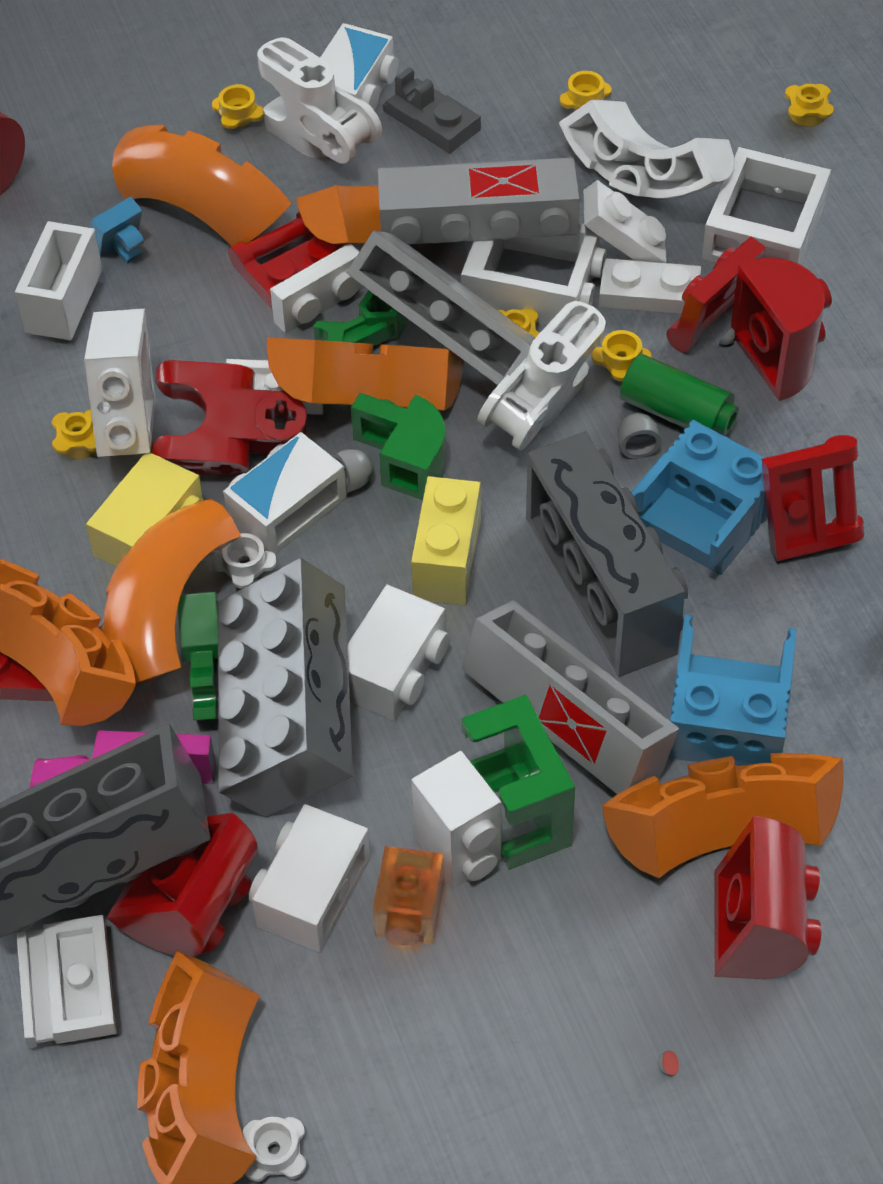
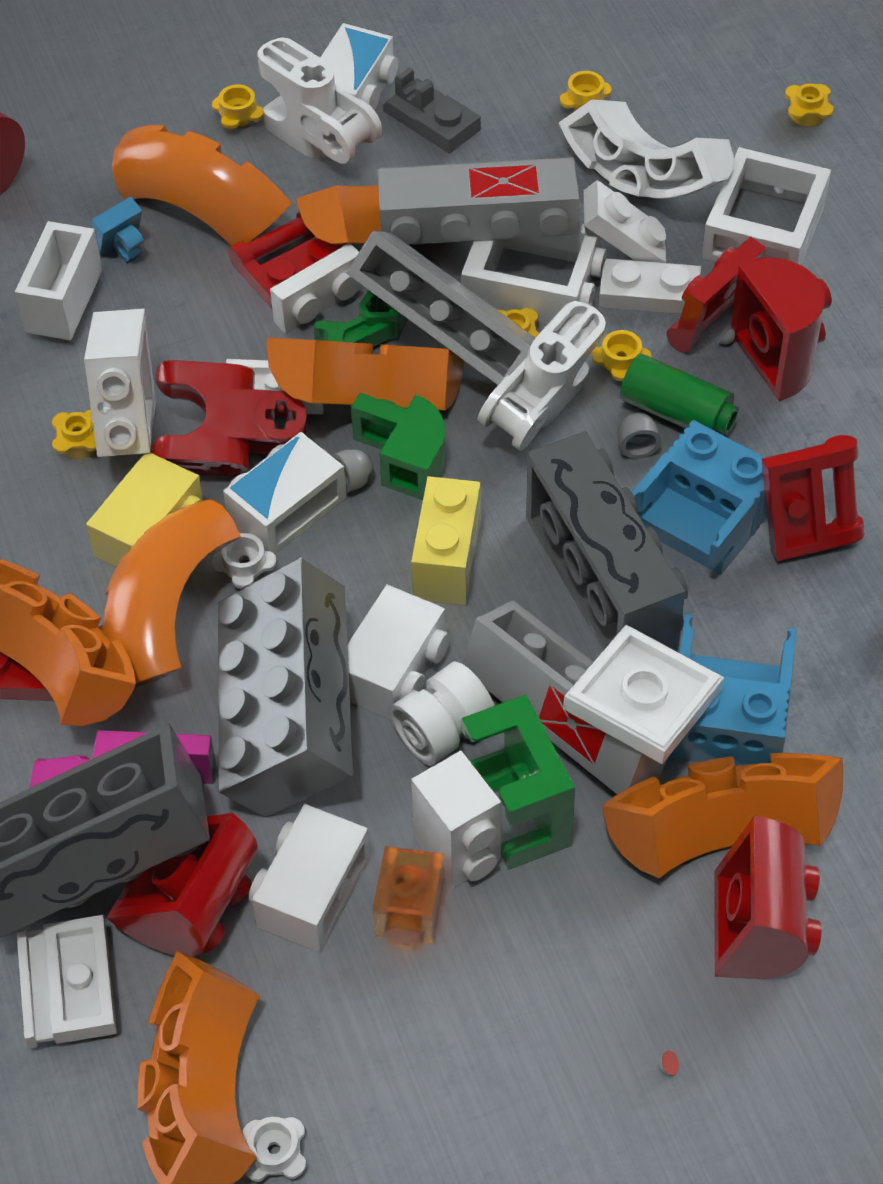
green piece [177,592,218,721] -> none
none -> white wheel [389,661,494,766]
none -> white tile [563,625,724,764]

